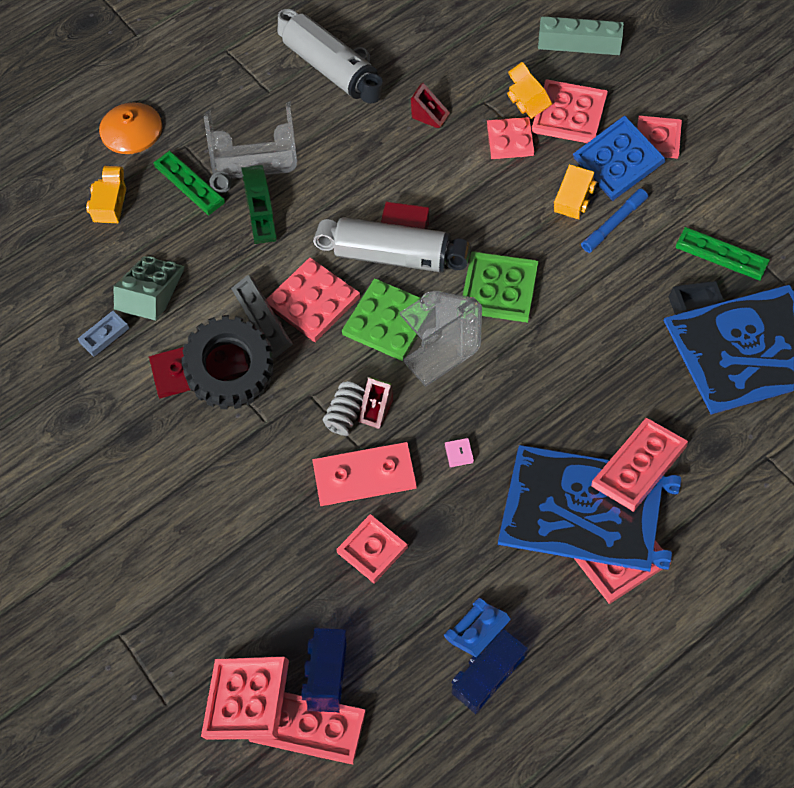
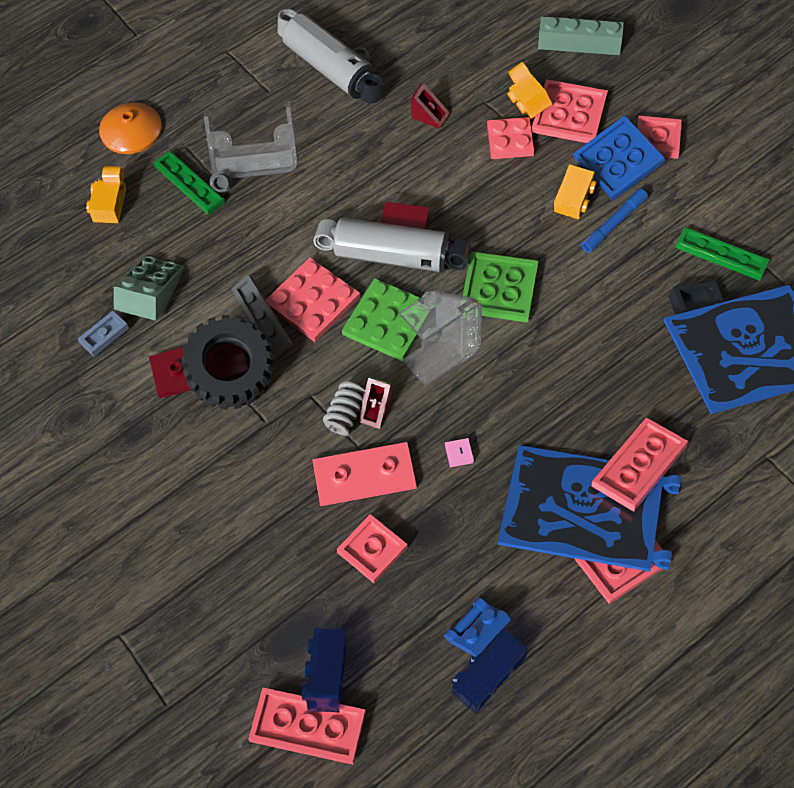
coral plate [201,657,289,740] -> none
dark green slope [241,165,276,244] -> none

